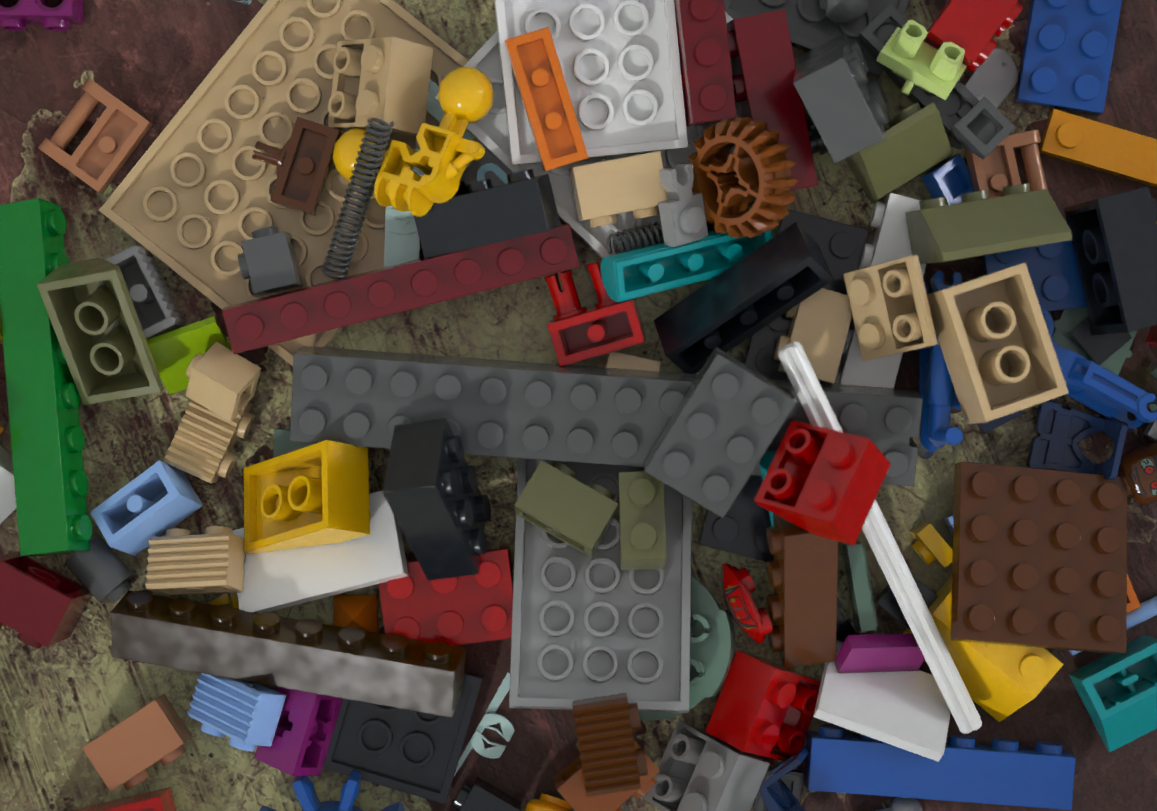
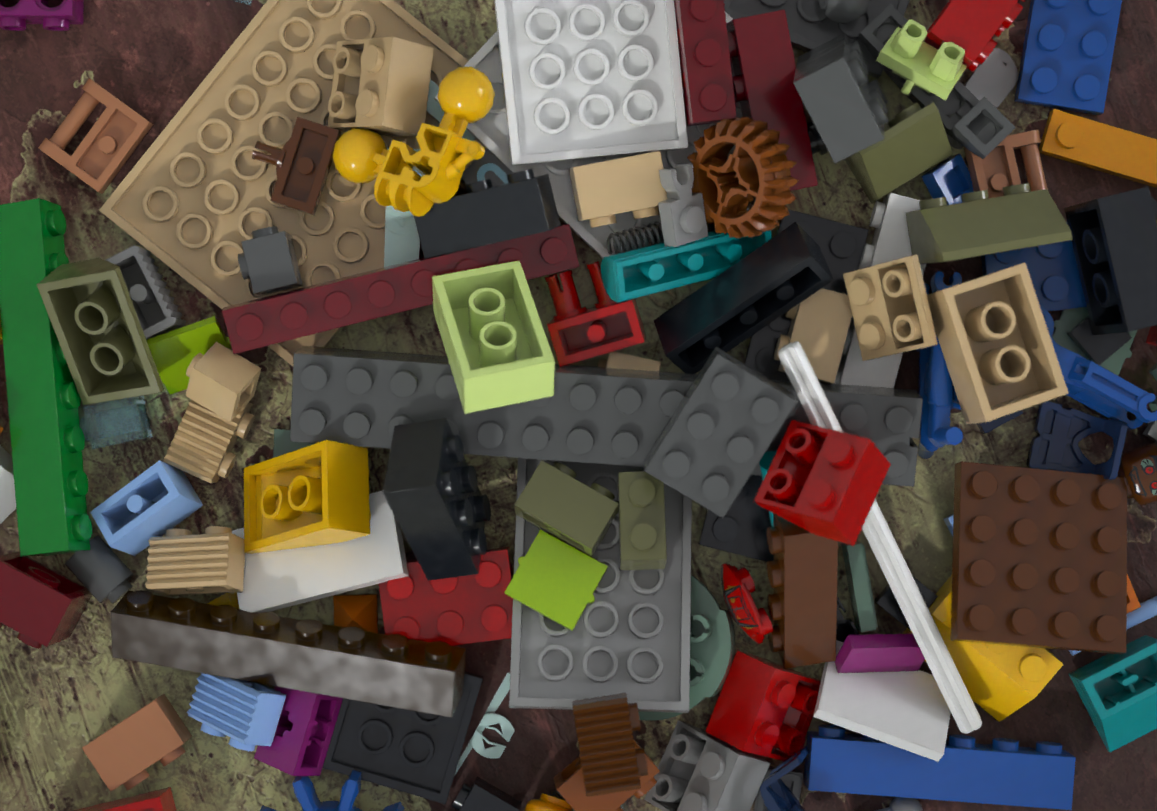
dark grey piece [322,118,394,279] -> none
orange plate [504,27,588,172] -> none
yellow plate [910,521,953,568] -> none
none -> clear light blue brick [80,396,153,449]
none -> yellowish green brick [432,260,555,414]
none -> lime piece [504,529,608,631]

